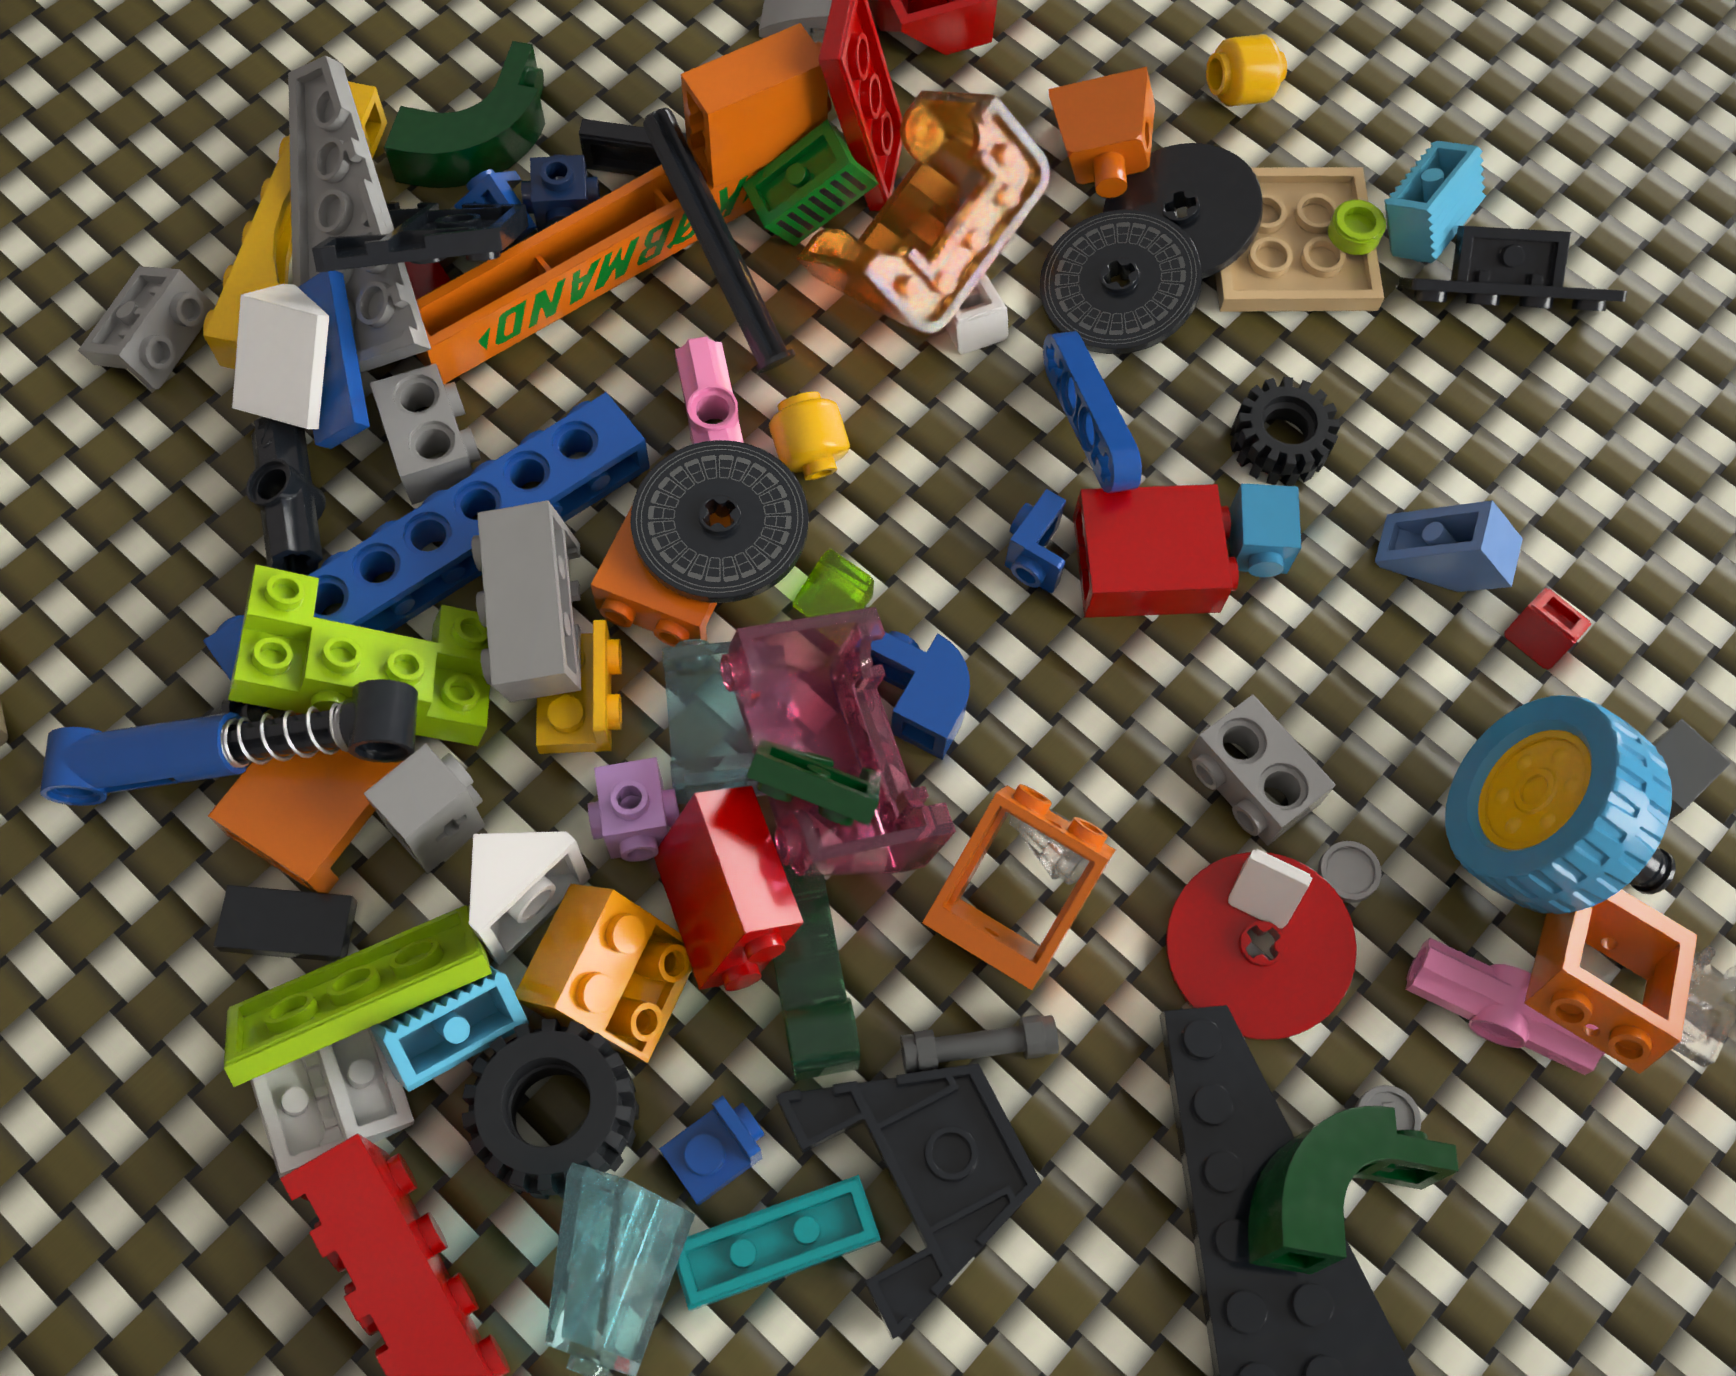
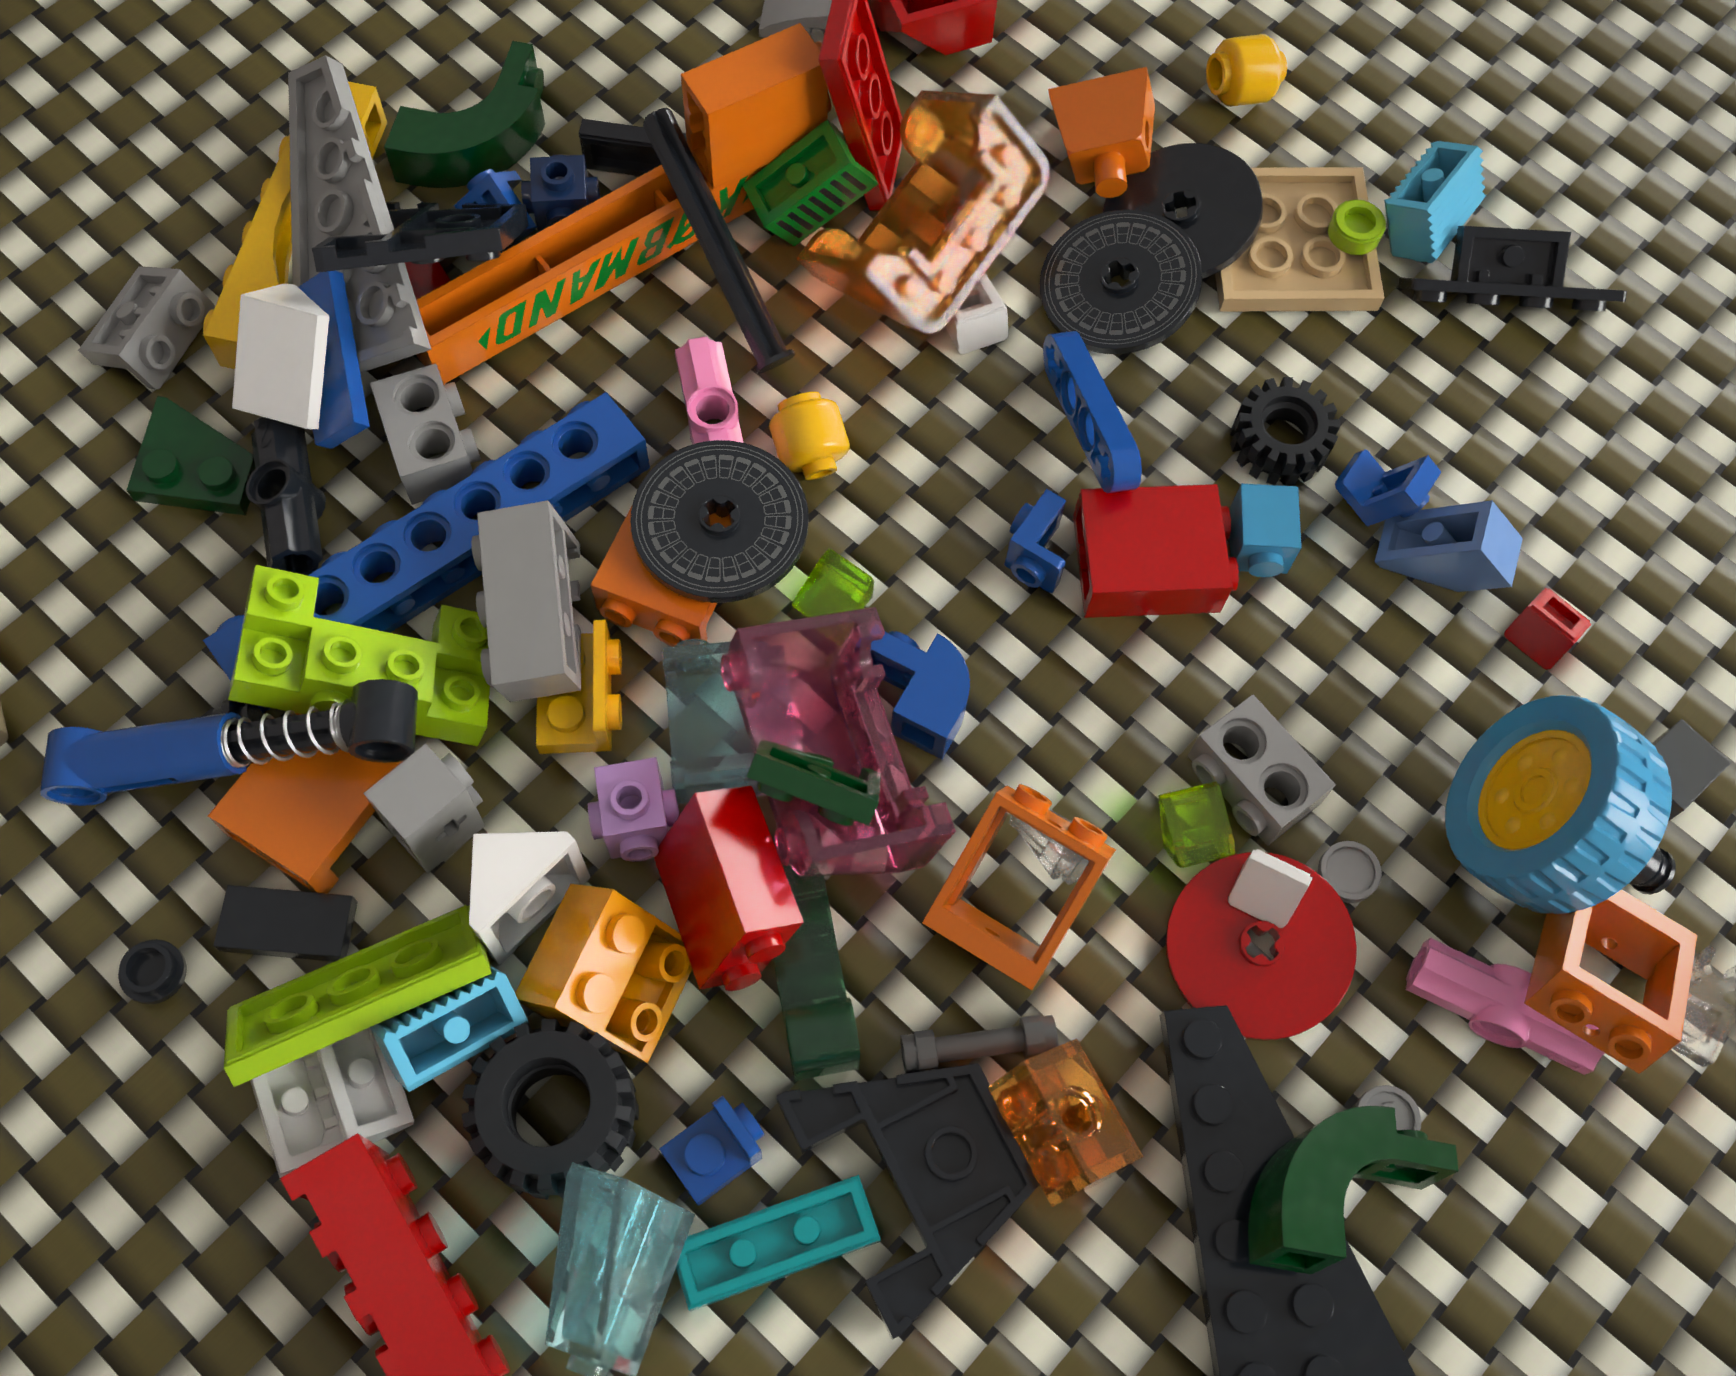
none -> black plate [118,939,187,1004]
none -> dark green wing [126,396,255,516]
none -> clear orange brick [988,1038,1143,1207]
none -> clear neon green slope [1158,781,1235,868]
none -> blue bracket [1335,449,1441,526]

